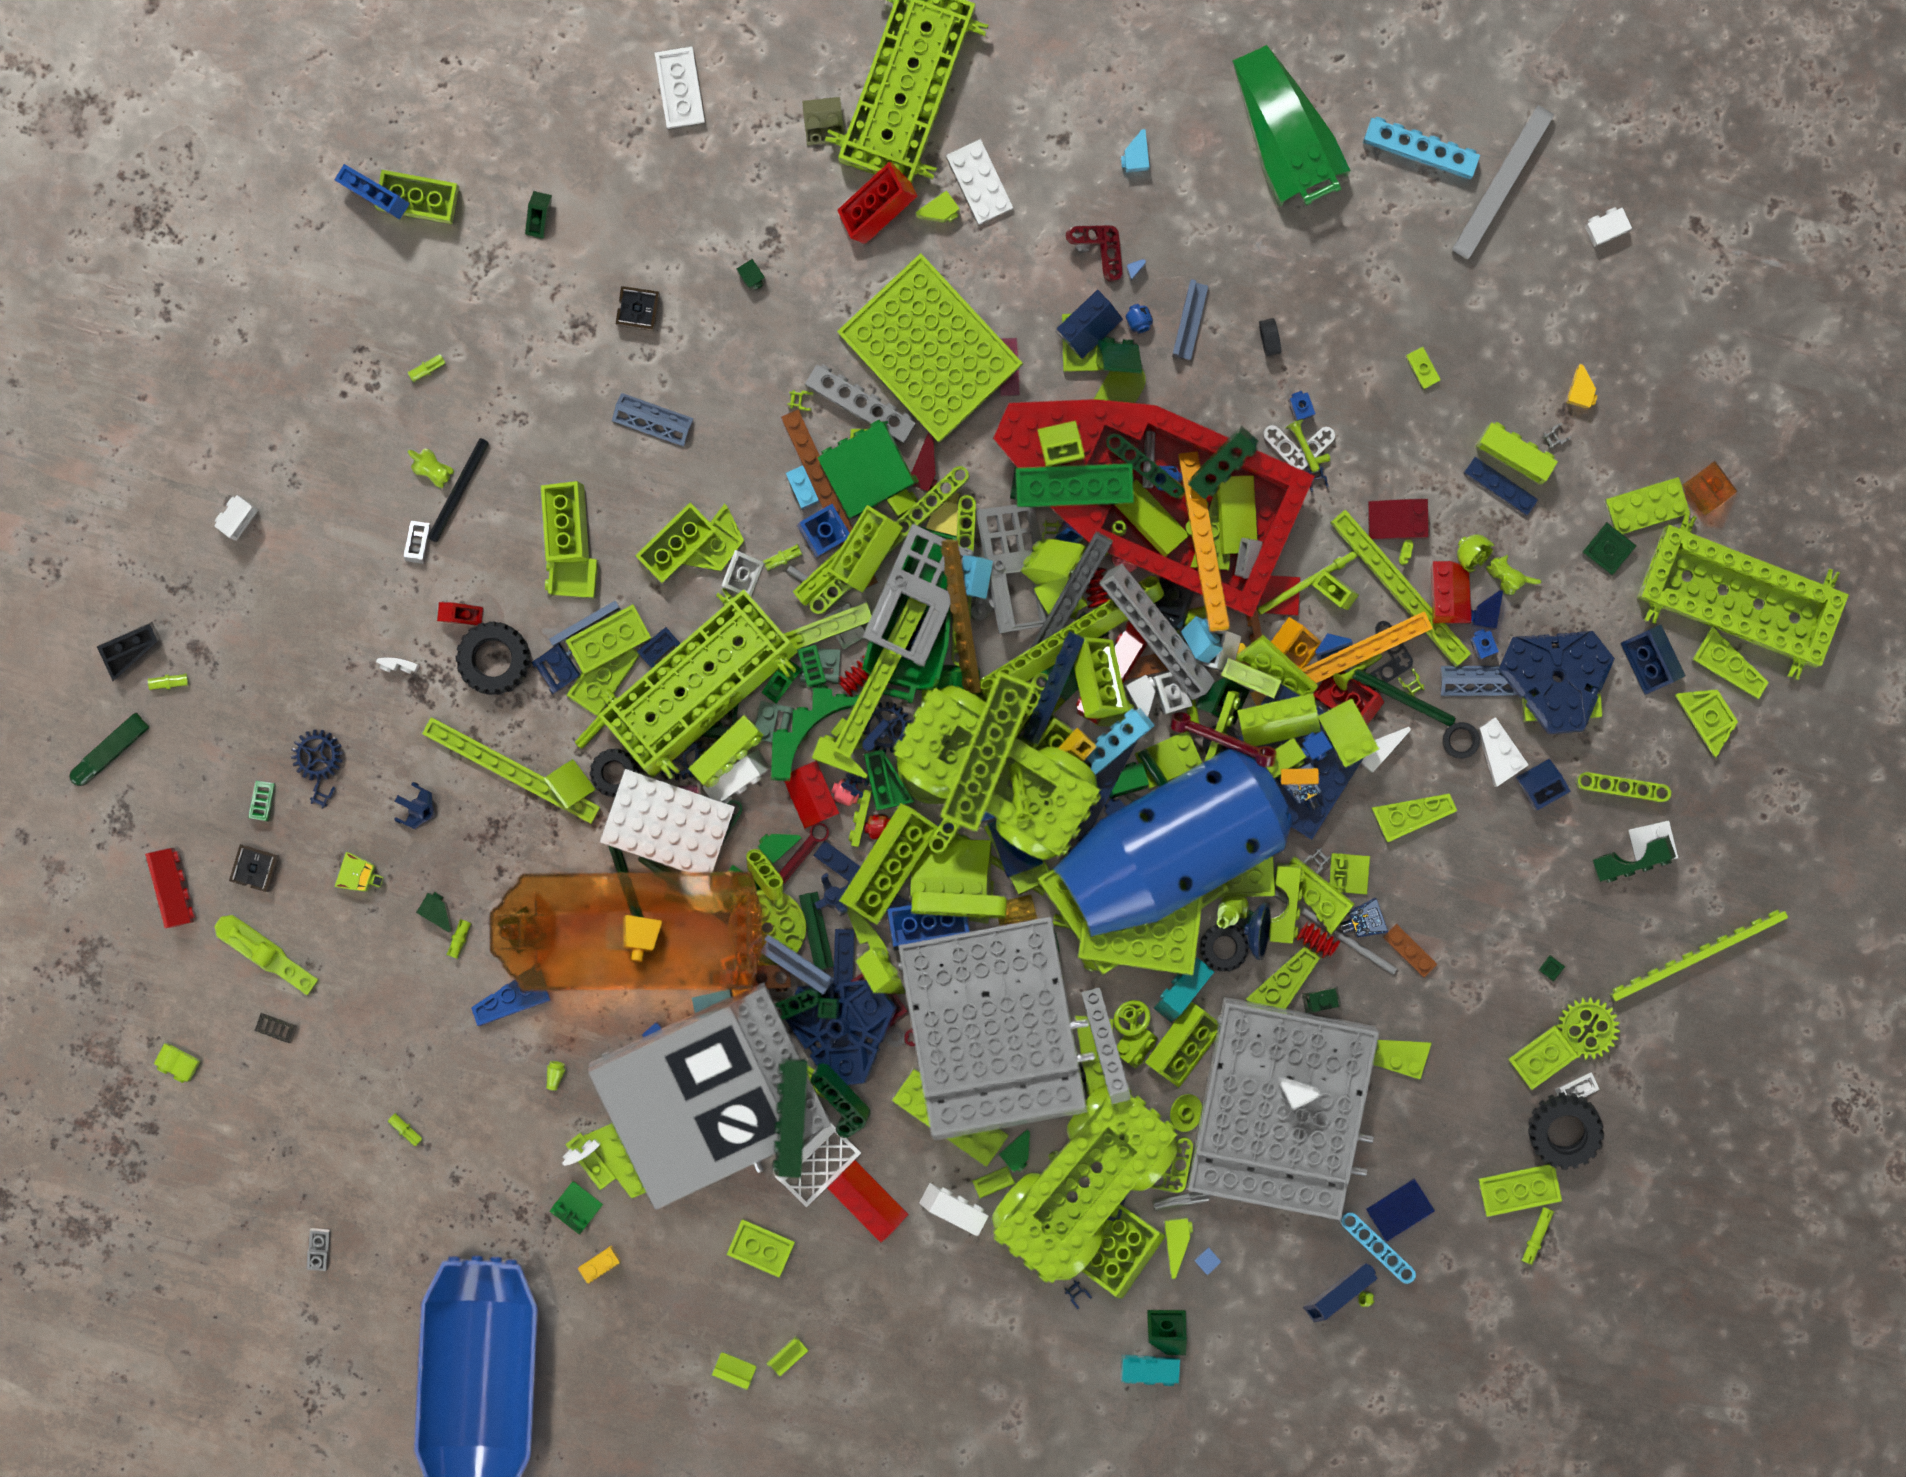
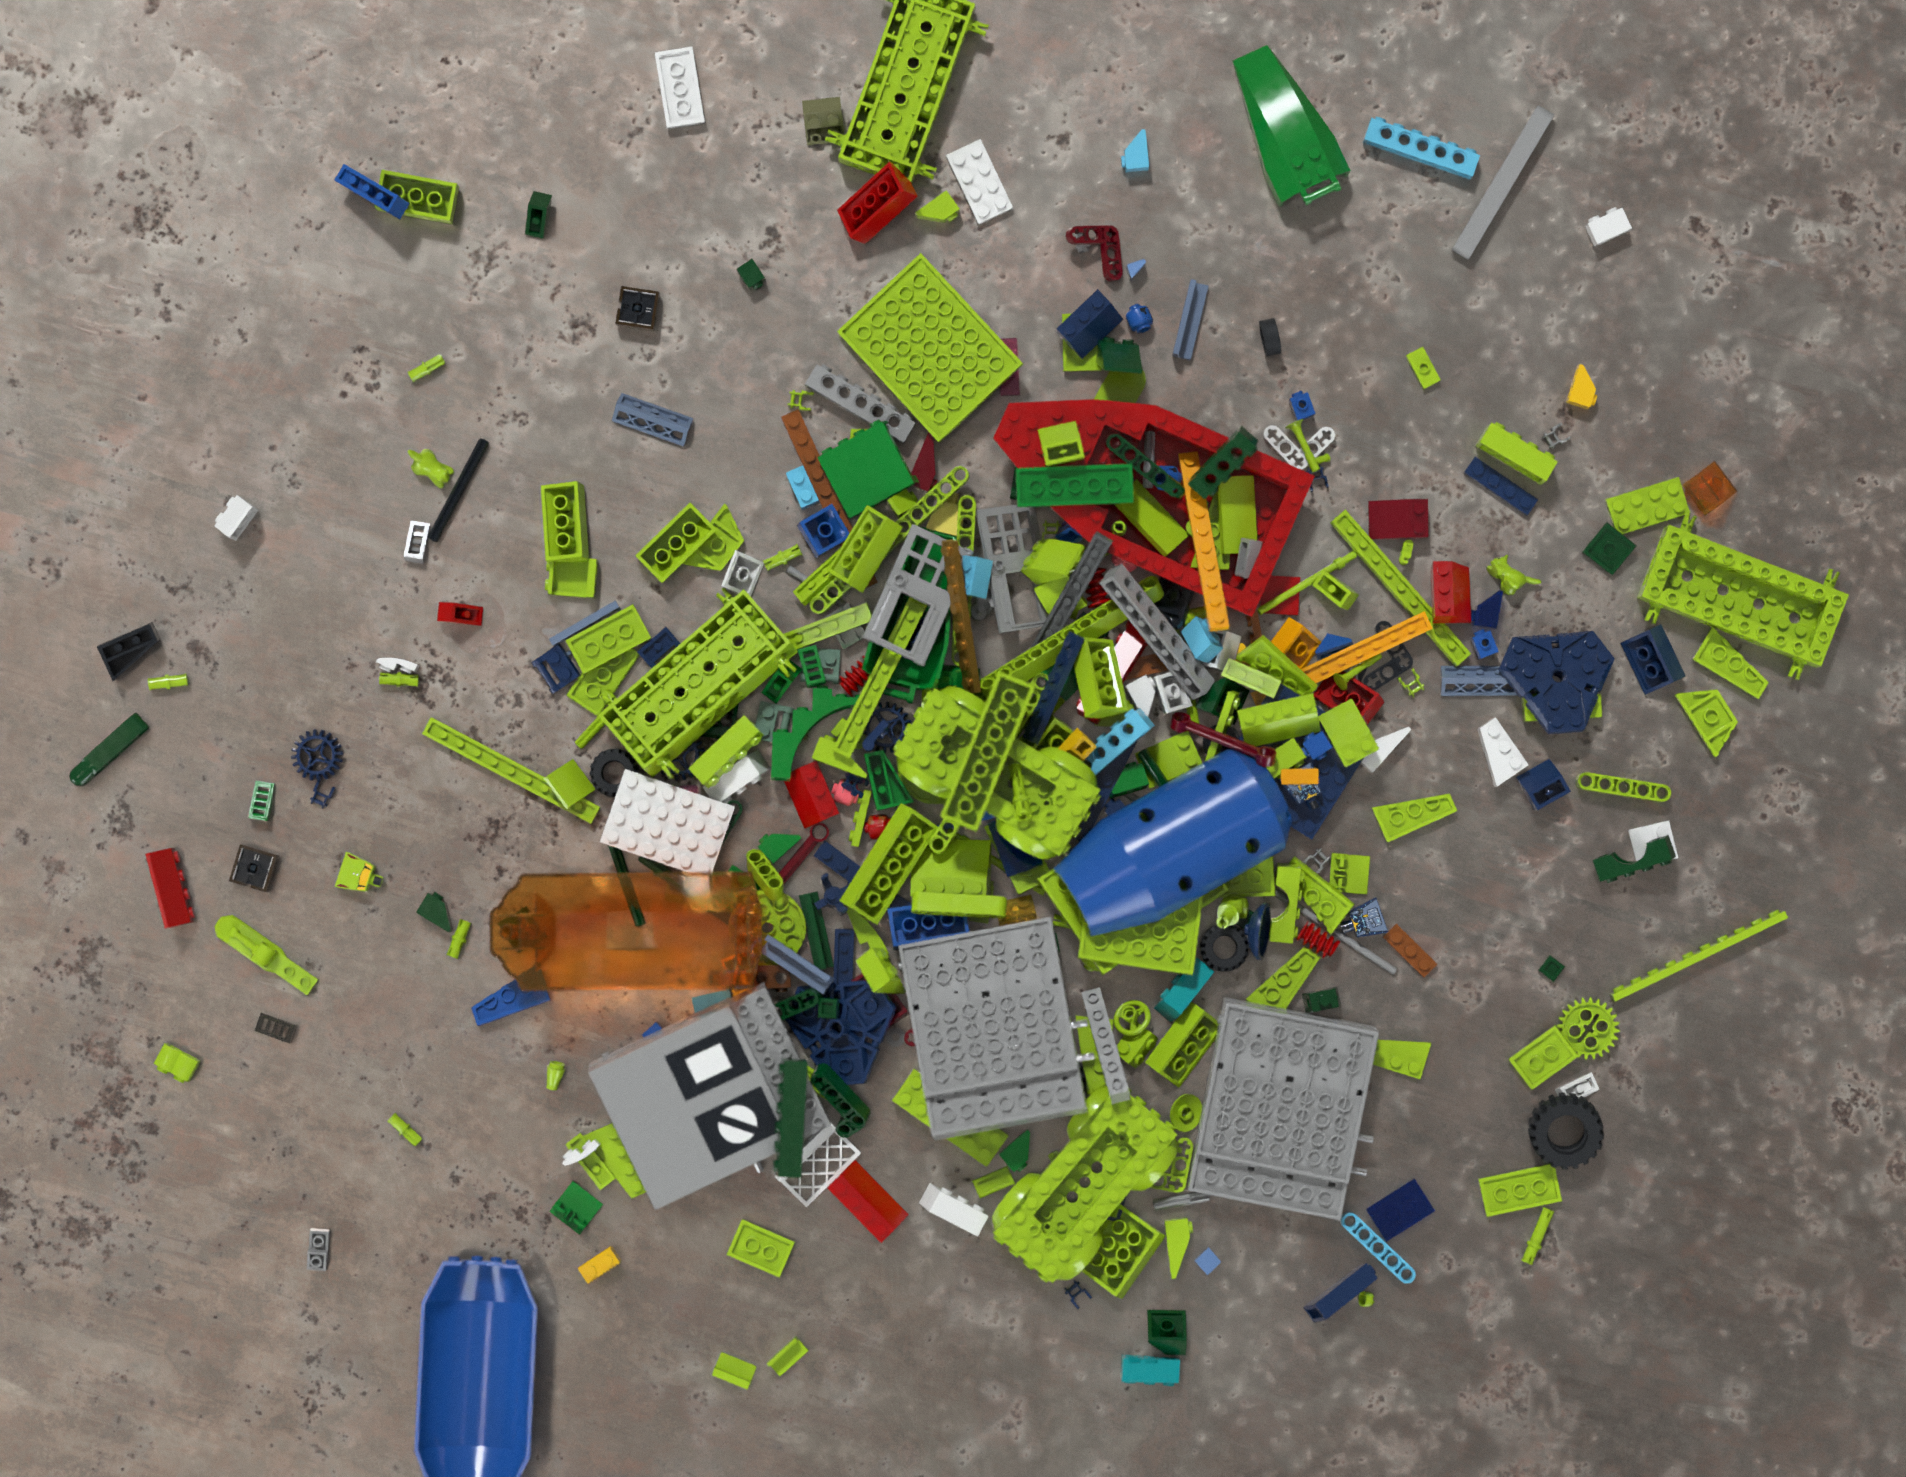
dark blue piece [394,782,436,829] -> none
black tyre [456,621,531,695] -> none
yellow torso [623,915,662,962] -> none
white slope [1278,1076,1319,1109] -> none
dark green axle [1352,669,1456,727] -> none
black tyre [1442,722,1480,759] -> none
lime cylinder [1457,534,1494,573] -> none
none -> lime pin [379,672,419,687]

